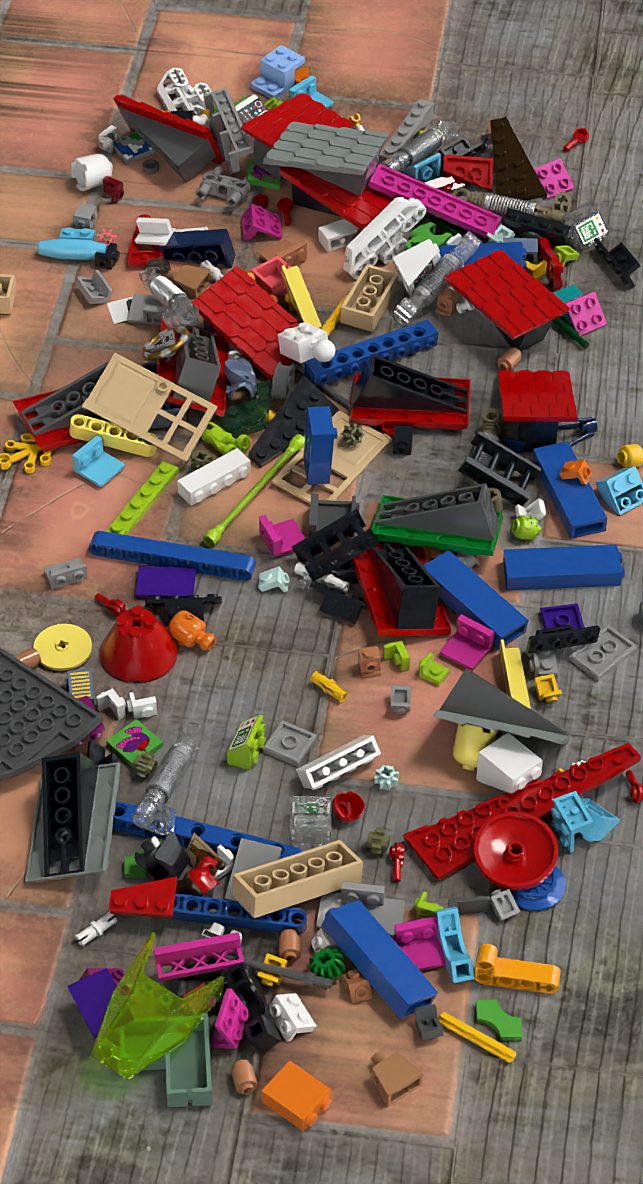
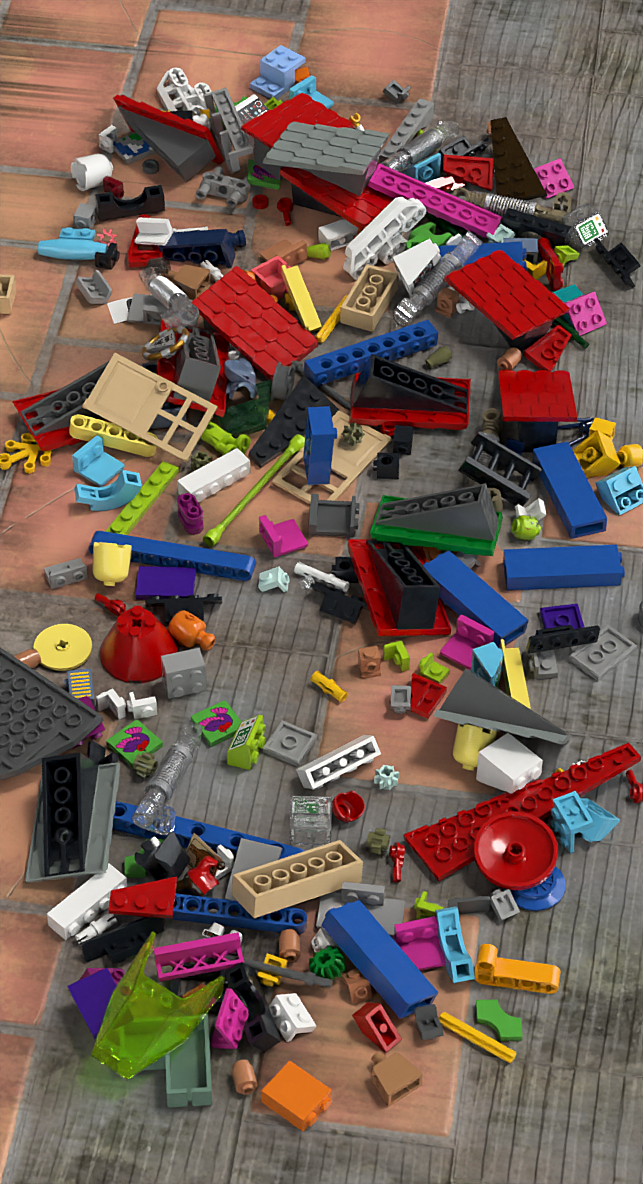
dark pink bracket [241,204,282,242] -> none
white brick [278,322,335,363] -> none
black fence [291,509,379,582] -> none
yellow bracket [534,674,562,703] -> none
orange bracket [560,459,592,485] -> none
red plate [563,128,589,152] -> none
none -> white brick [47,864,127,940]
none -> medium azure arch [74,470,142,511]
none -> black bracket [80,917,164,964]
none -> light yellow cylinder [92,542,132,586]
none -> black arch [95,185,165,221]
none -> light grey brick [161,648,206,699]
none -> magenta brick [177,493,204,535]
none -> bright green tile [191,700,242,747]
none -> dark blue wheel [228,230,246,248]
none -> lime cone [307,243,331,260]
none -> red slope [352,1002,402,1053]
none -> black brick [373,453,399,479]
none -> dark grey bracket [382,80,411,104]
none -> red wing [411,673,447,719]
none -> olive cone [425,346,452,369]
none -> medium azure slope [471,642,504,688]
none -> red wing [523,325,571,372]
none -> yellow slope [572,430,621,478]
none -> yellow panel [589,417,616,440]

